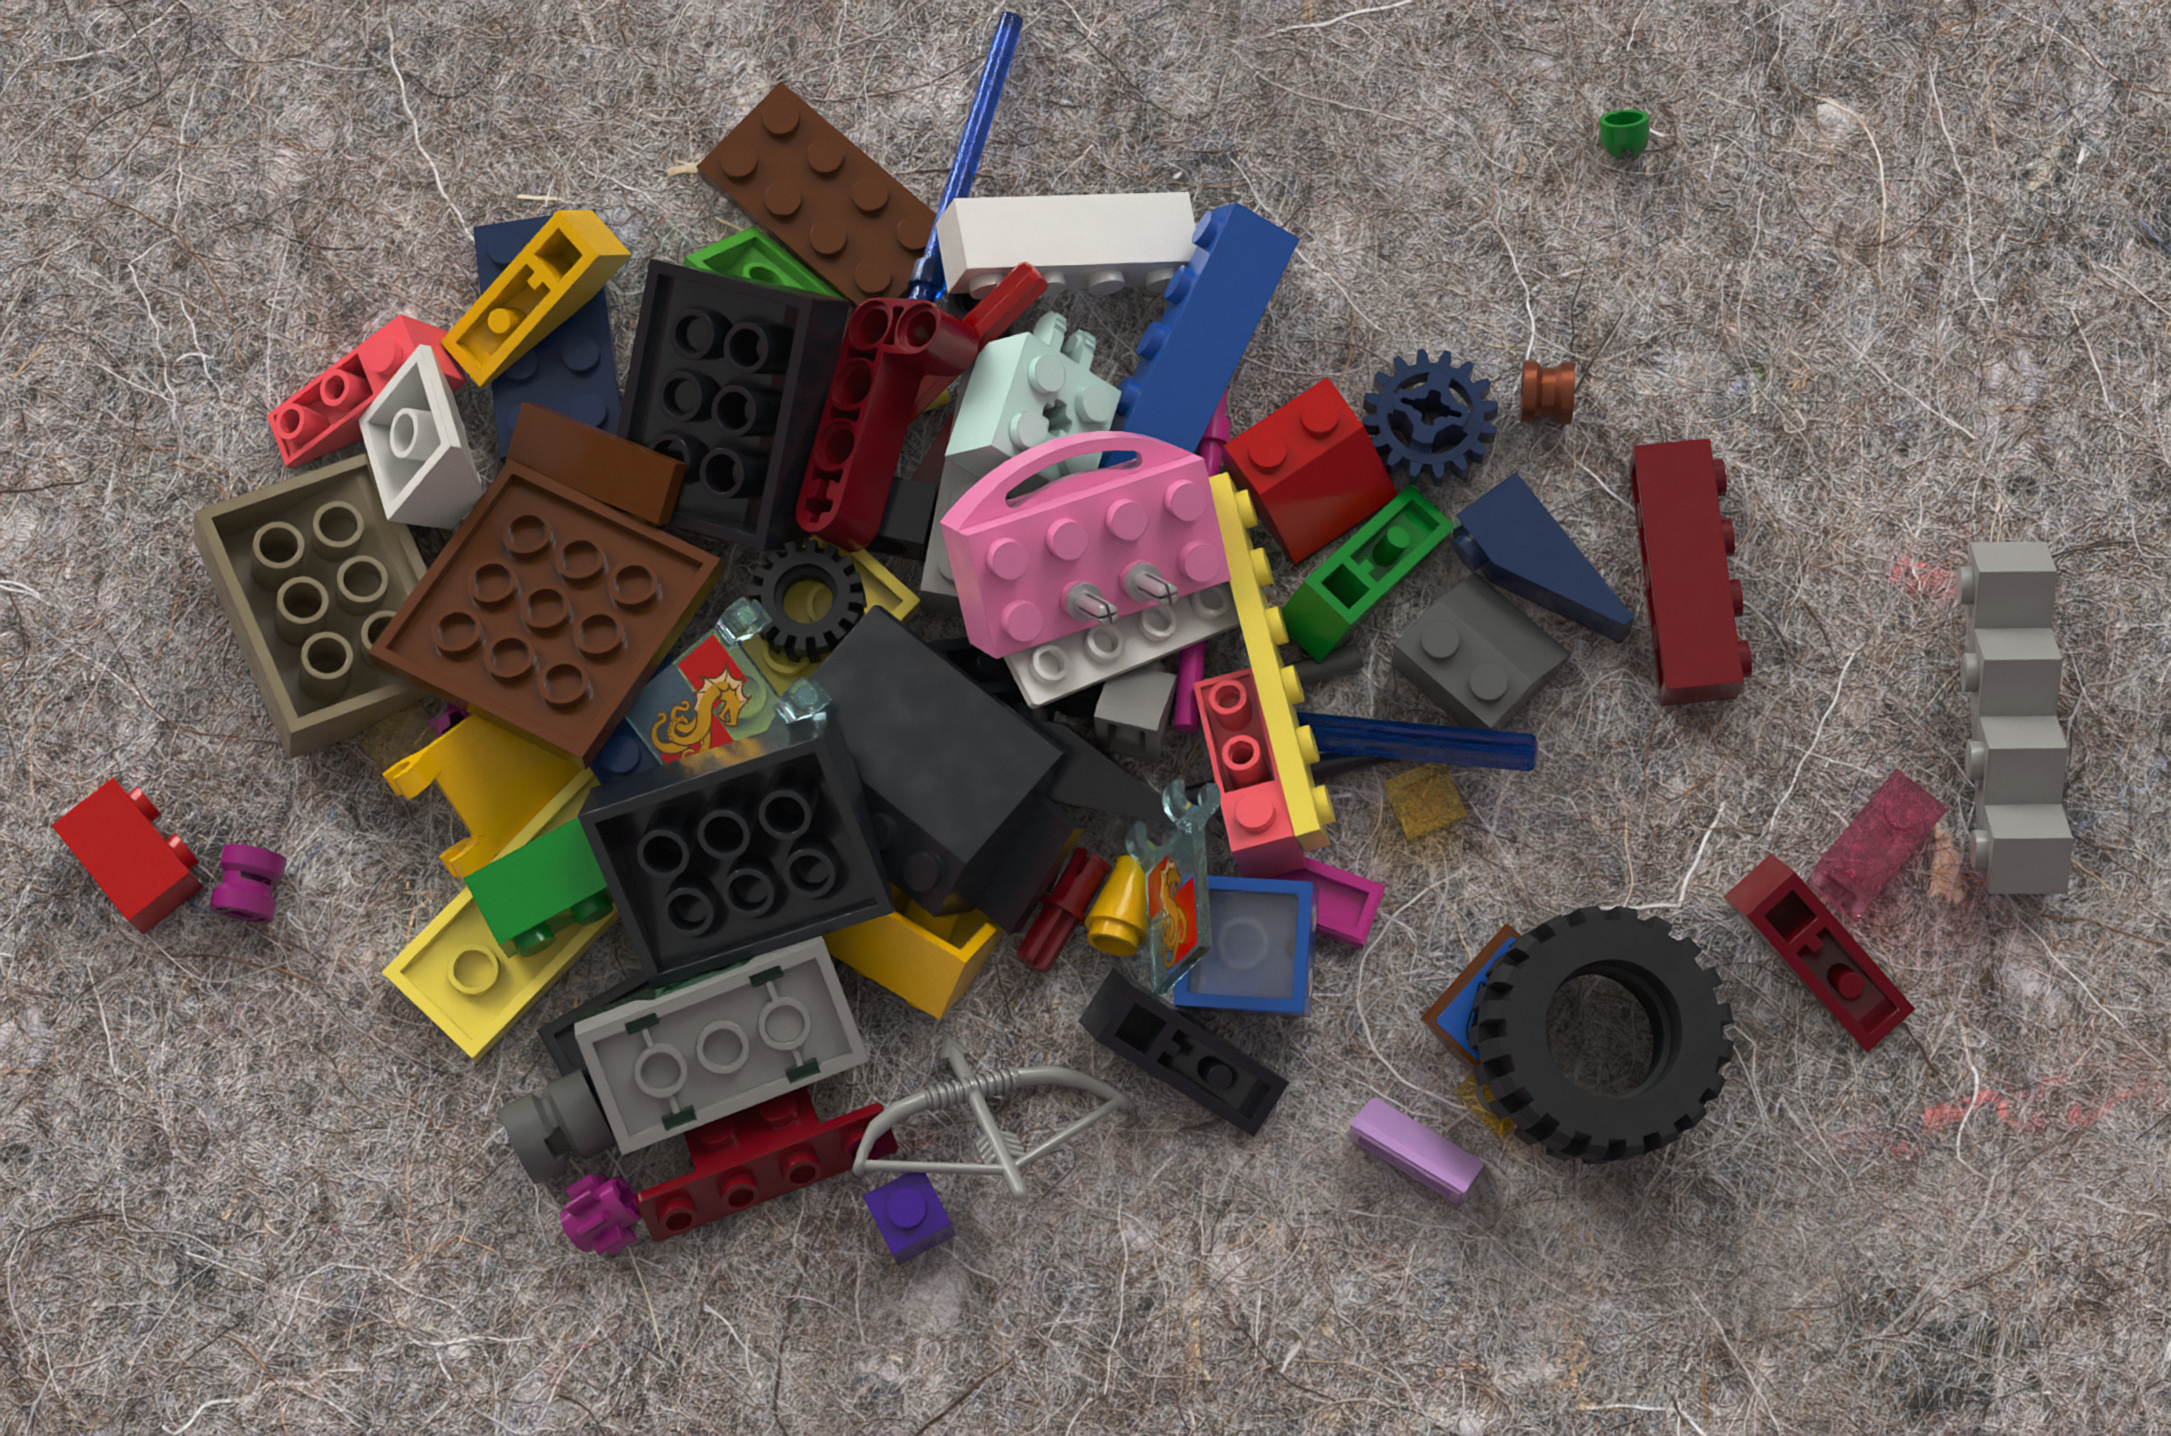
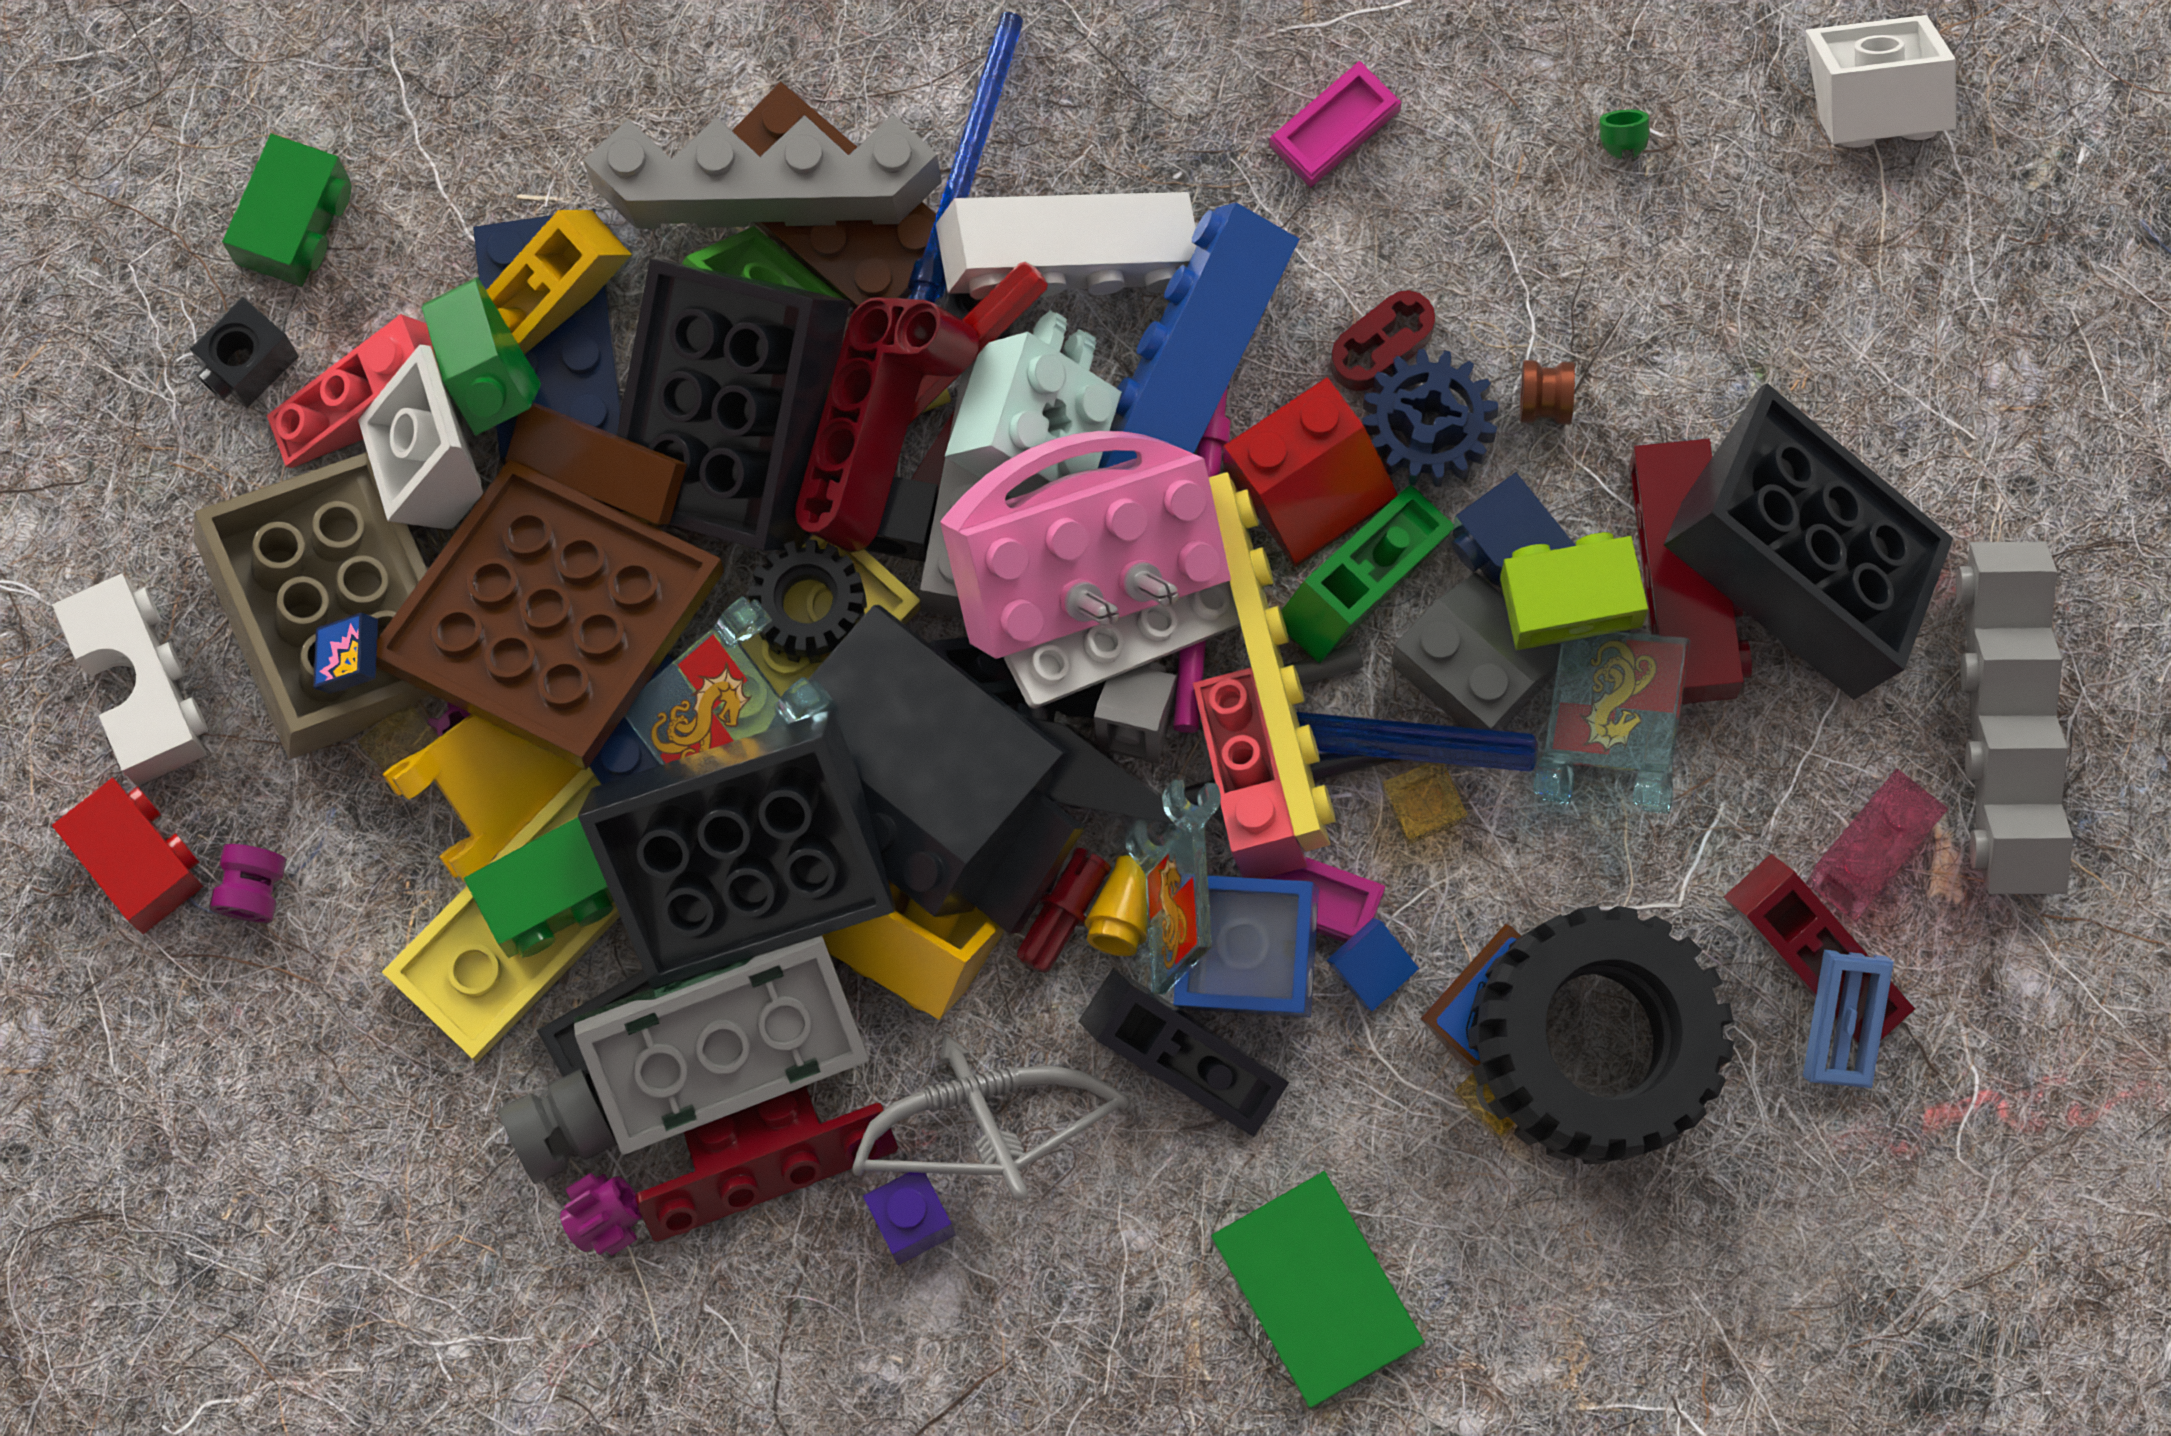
lavender slope [1349,1098,1483,1204] -> none
none -> white arch [52,573,208,786]
none -> black brick [190,296,299,408]
none -> green brick [222,133,352,288]
none -> tile [313,612,378,694]
none -> green slope [422,277,542,436]
none -> light grey brick [583,114,942,229]
none -> green tile [1211,1170,1425,1410]
none -> dark pink tile [1269,60,1402,188]
none -> blue tile [1326,917,1419,1011]
none -> dark red beam [1331,290,1435,391]
none -> lime brick [1500,532,1648,650]
none -> clear light blue flag [1533,632,1691,814]
none -> black slope [1664,383,1953,700]
none -> medium blue tile [1803,950,1894,1088]
none -> white slope [1806,15,1956,148]

